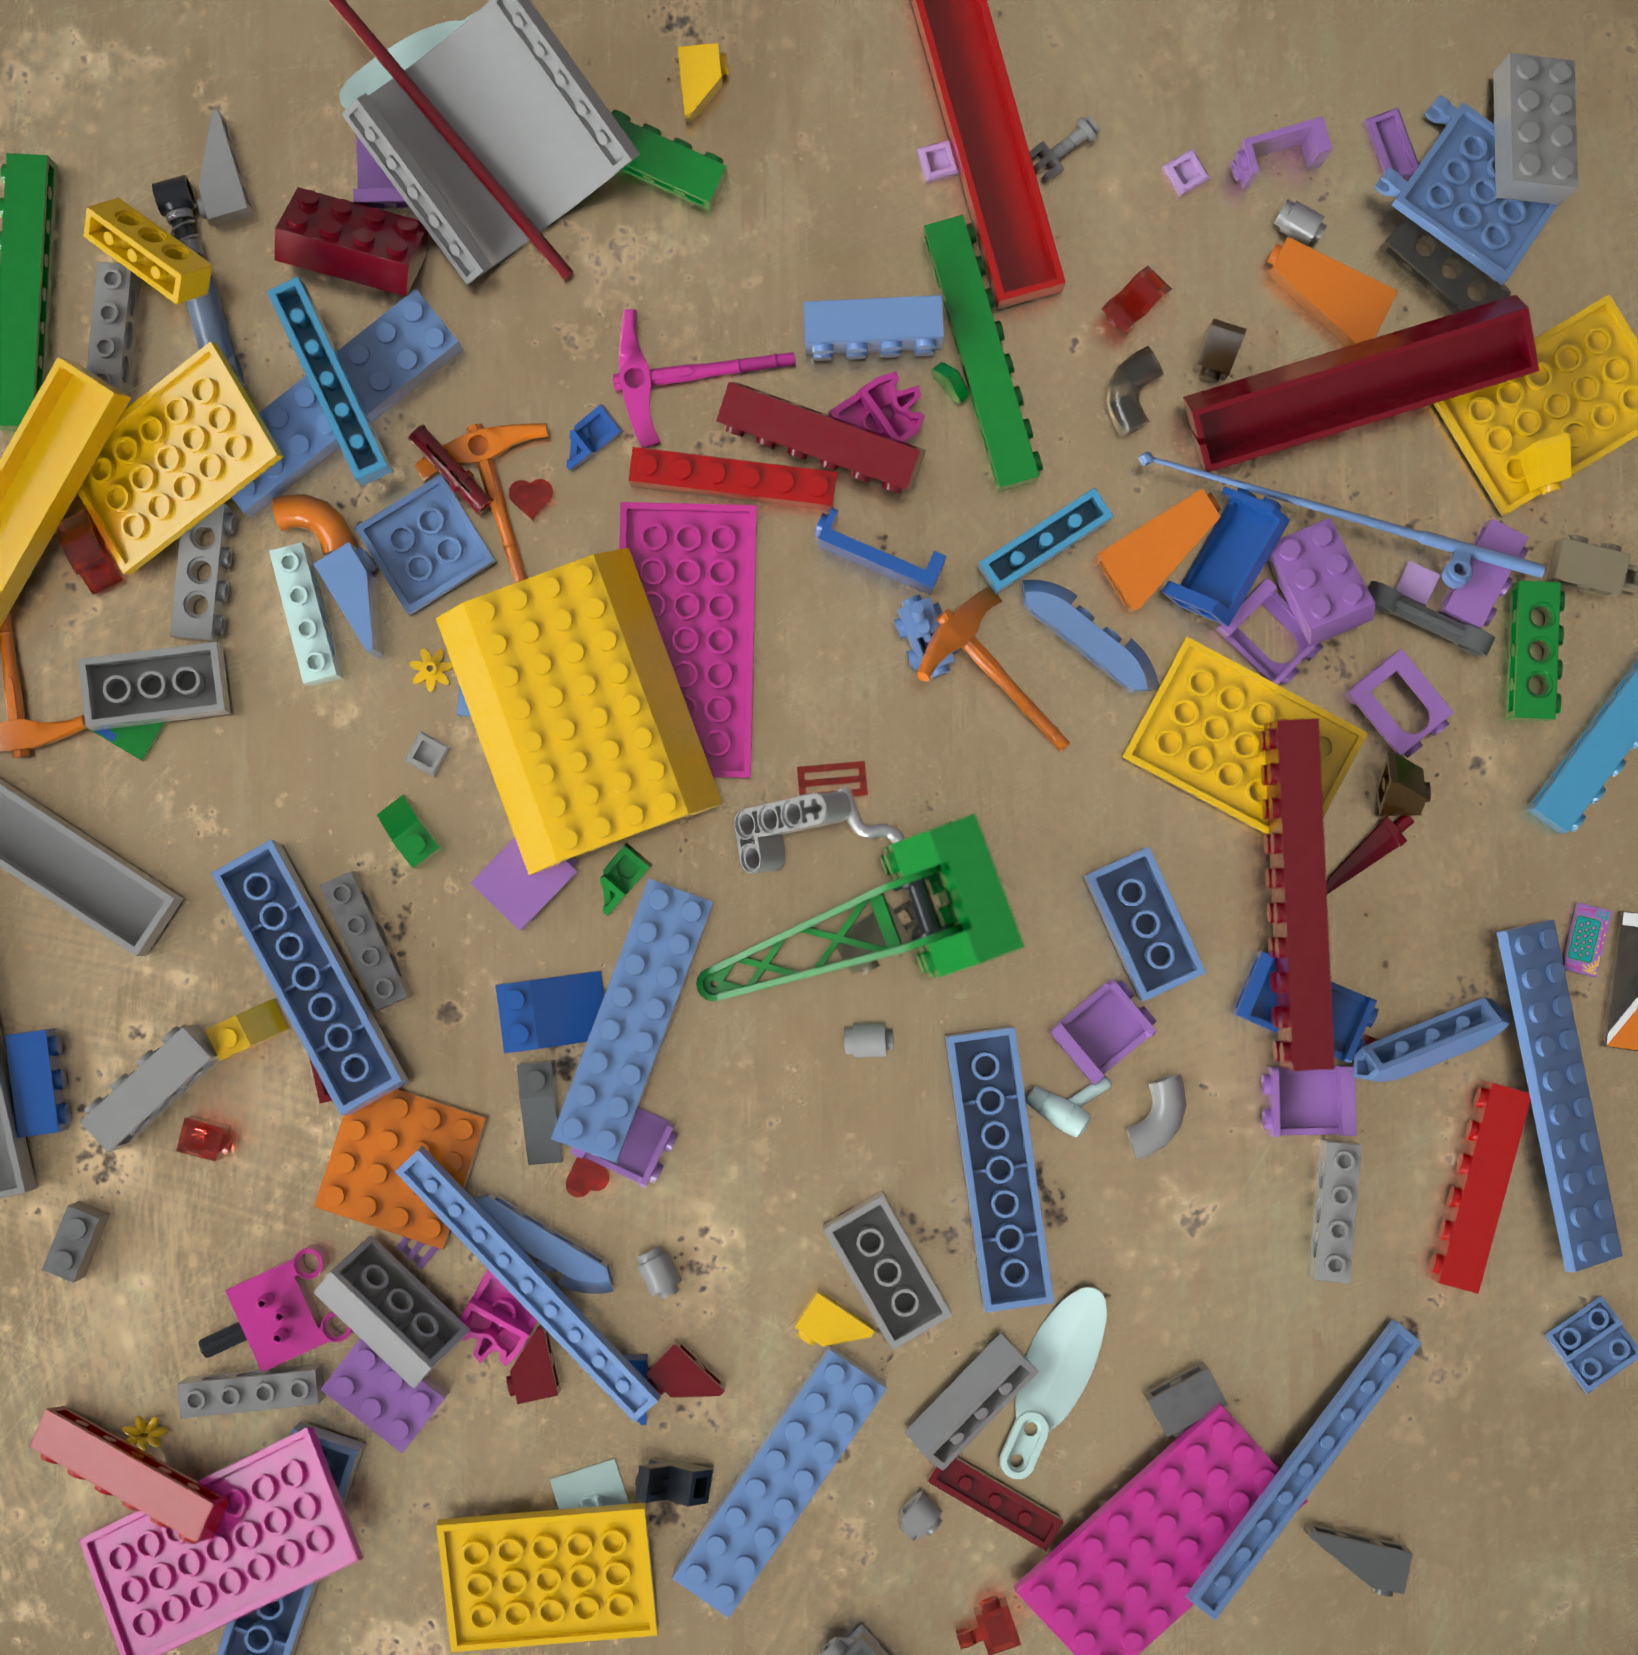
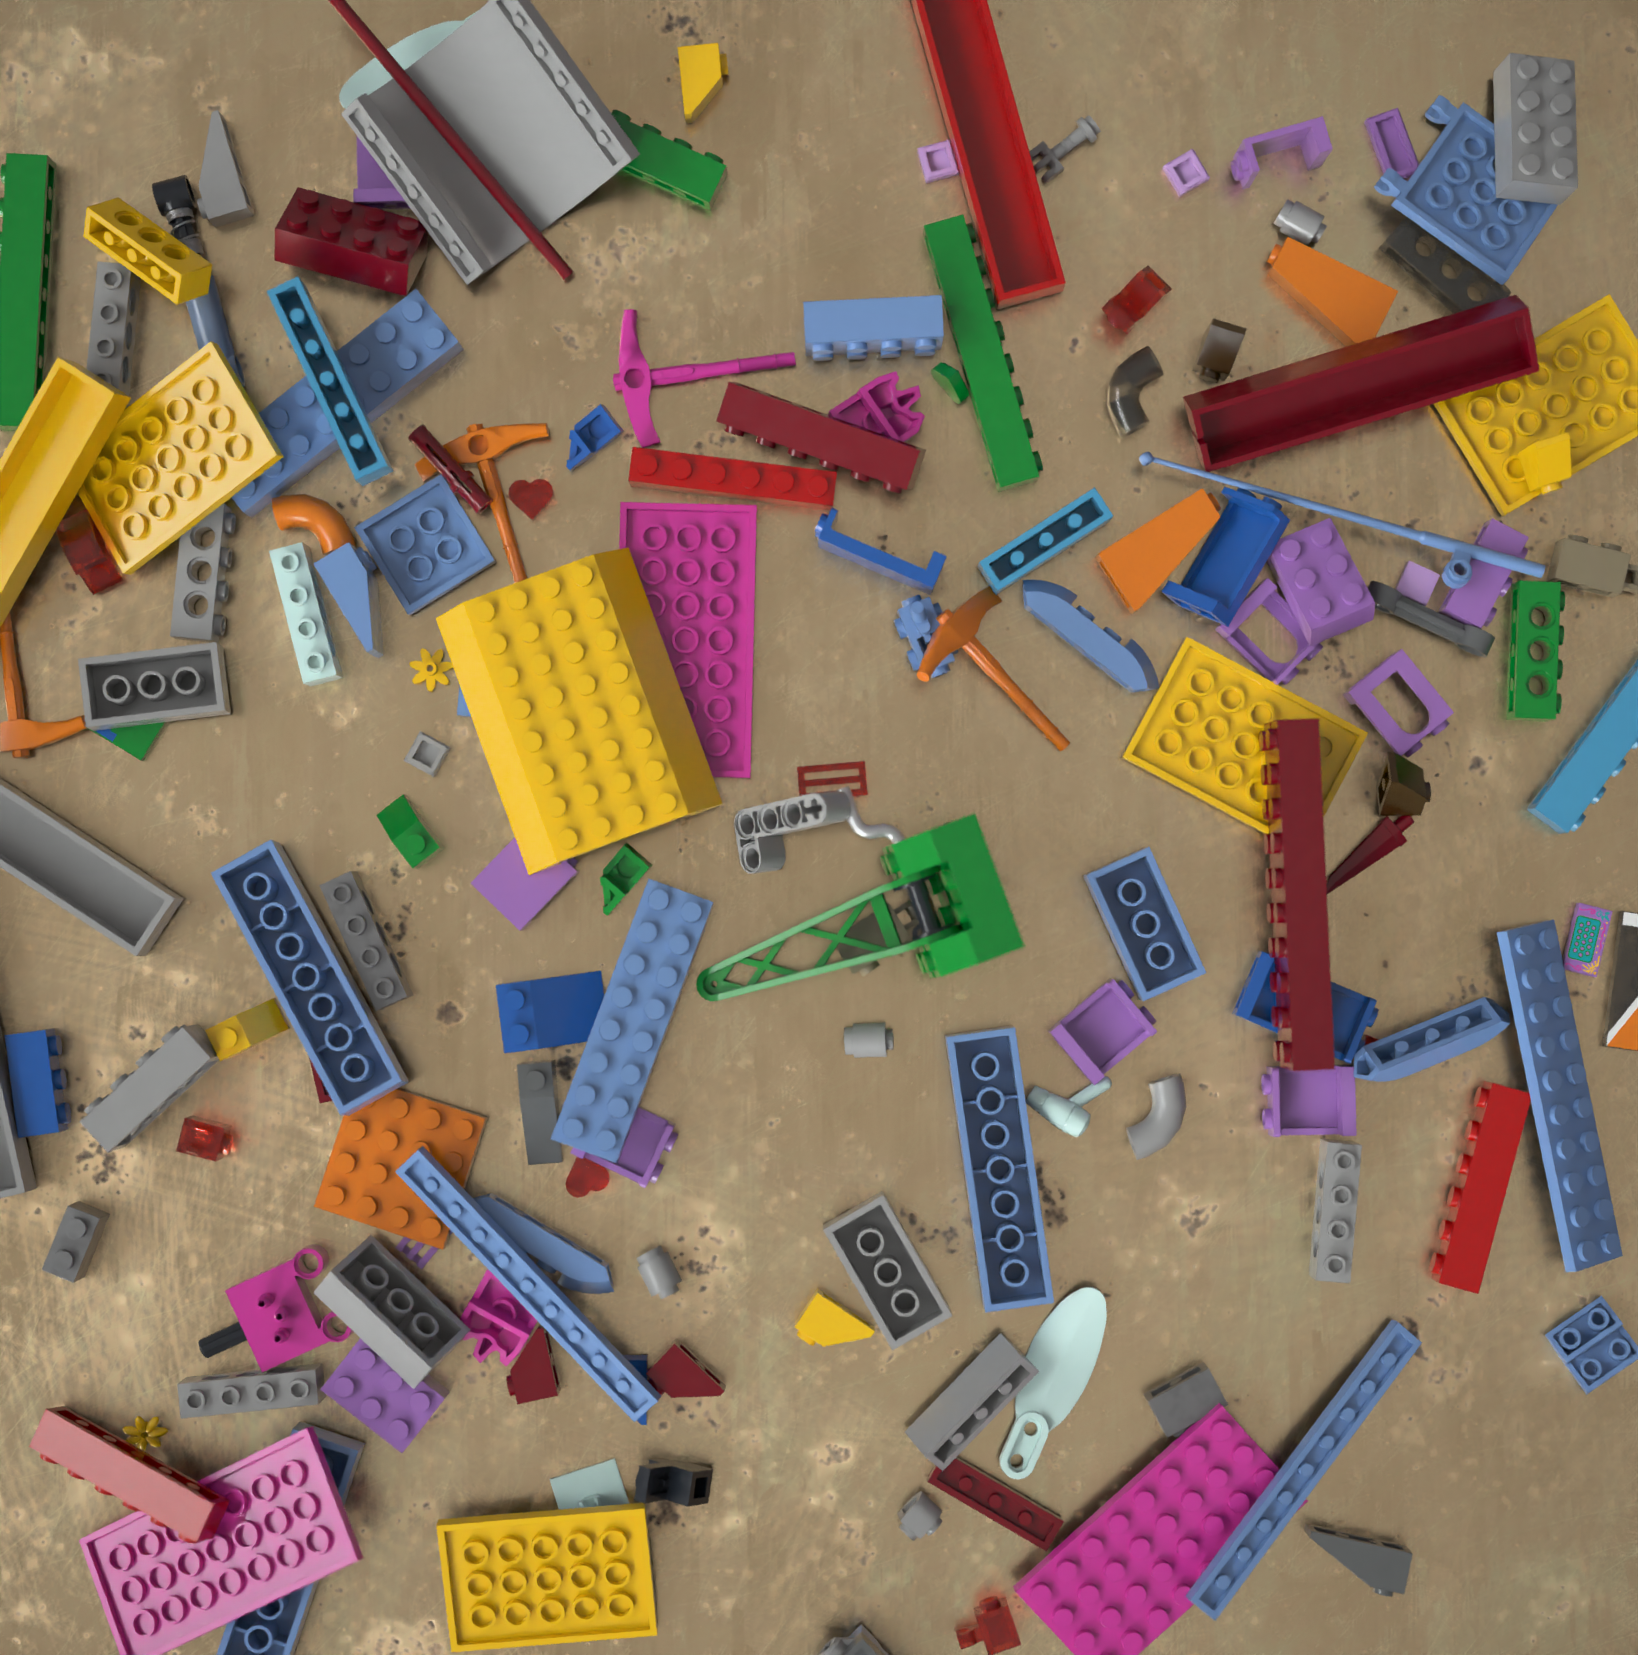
medium blue brick [672,1345,887,1618] -> none

